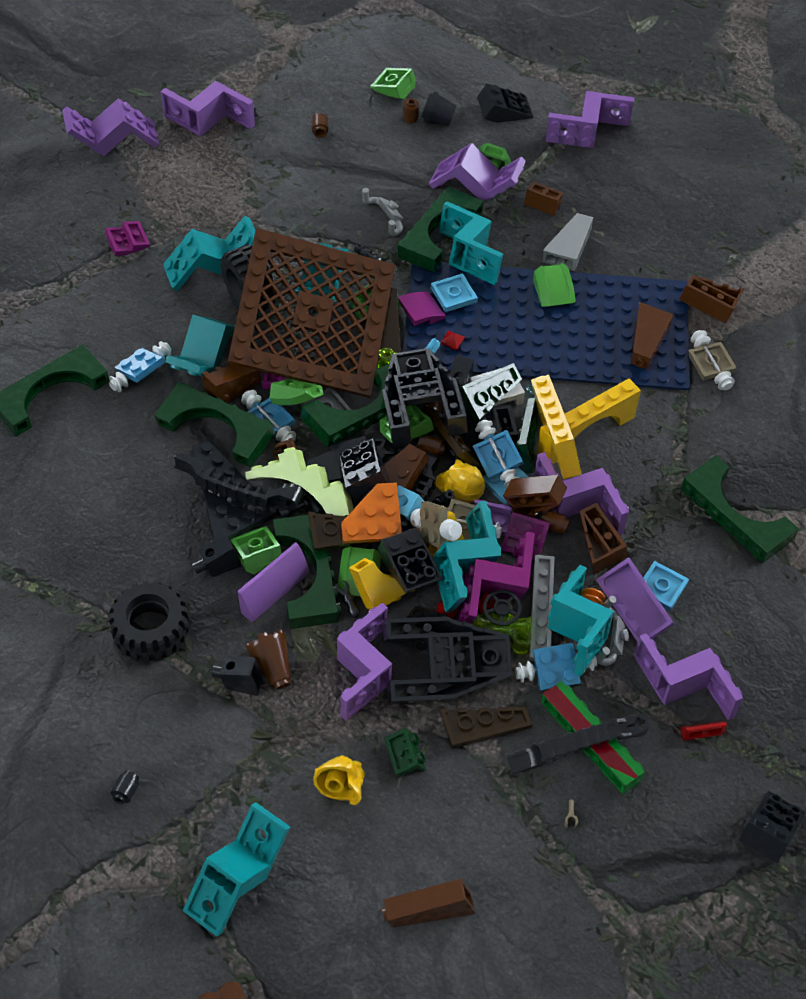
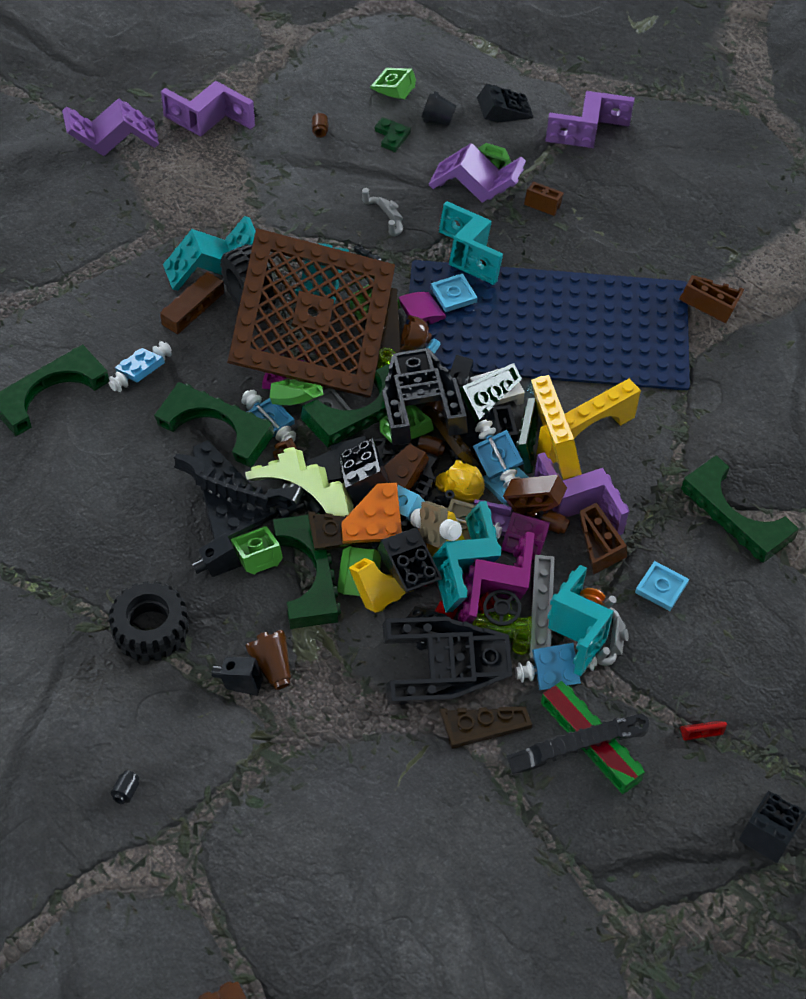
magenta slope [105,221,150,256] -> none
teal bracket [165,315,235,376] -> none
teal bracket [183,802,291,937] -> none
reddish brown wedge [202,364,261,404] -> none
medium lavender slope [238,542,309,622] -> none
yellow head [313,755,365,805] -> none
black piece [335,580,360,618] -> none
medium lavender bracket [337,603,392,721] -> none
reddish brown slope [382,878,475,928] -> none
dark green bracket [384,728,426,777] -> none
dark green arch [397,187,484,273] -> none
reddish brown brick [403,98,419,123] -> none
red slope [441,331,465,351] -> none
bright green slope [533,263,576,307] -> none
light grey slope [542,213,593,271] -> none
dark tan hand [564,800,578,828] -> none
medium lavender slope [596,557,675,642] -> none
reddish brown slope [631,302,673,370] -> none
medium lavender bracket [634,633,743,720] -> none
dark tan plate [688,330,737,390] -> none
none -> reddish brown brick [160,271,224,335]
none -> dark green plate [375,117,411,152]
none -> reddish brown cylinder [400,315,432,351]

